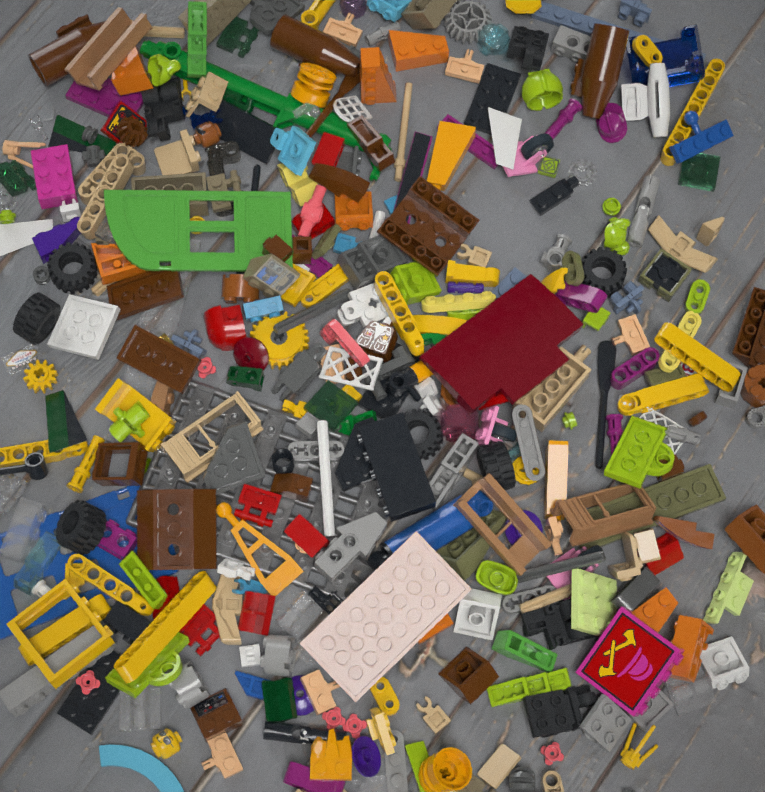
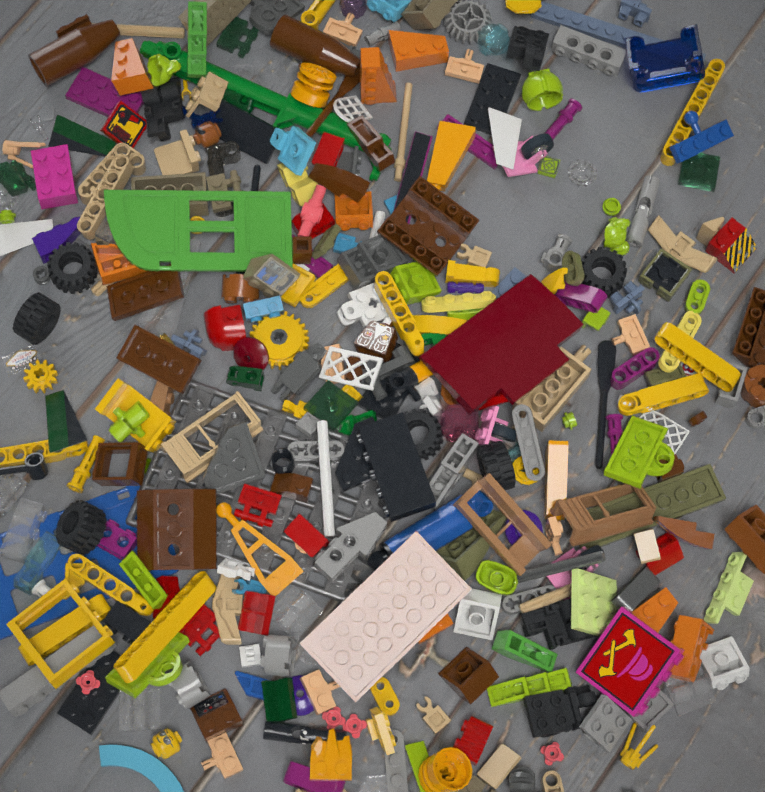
white plate [47,294,121,360] -> none
white tile [60,199,81,222] -> none
medium nougat piece [64,7,153,91] -> none
dark grey bush [82,126,98,144] -> none
dark grey gear [82,145,105,167] -> none
reddish brown gear [116,116,148,148] -> none
coral plate [197,357,216,379] -> none
reddish brown brick [262,234,293,262] -> none
dark grey axle [273,288,351,335] -> none
clear arm [292,103,321,118] -> none
black piece [307,585,345,614] -> none
coral beam [319,319,370,367] -> none
dark purple dish [352,736,381,778] -> none
black hinge [530,176,579,216] -> none
reddish brown piece [570,23,630,119] -> none
magenta piece [596,103,627,143] -> none
tan bracket [608,532,643,581] -> none
white plate [621,63,670,137] -> none
yellow plate [632,35,663,68] -> none
light grey axle [665,426,701,445] -> none
none -> red brick [453,716,494,766]
none -> slope [705,217,757,274]

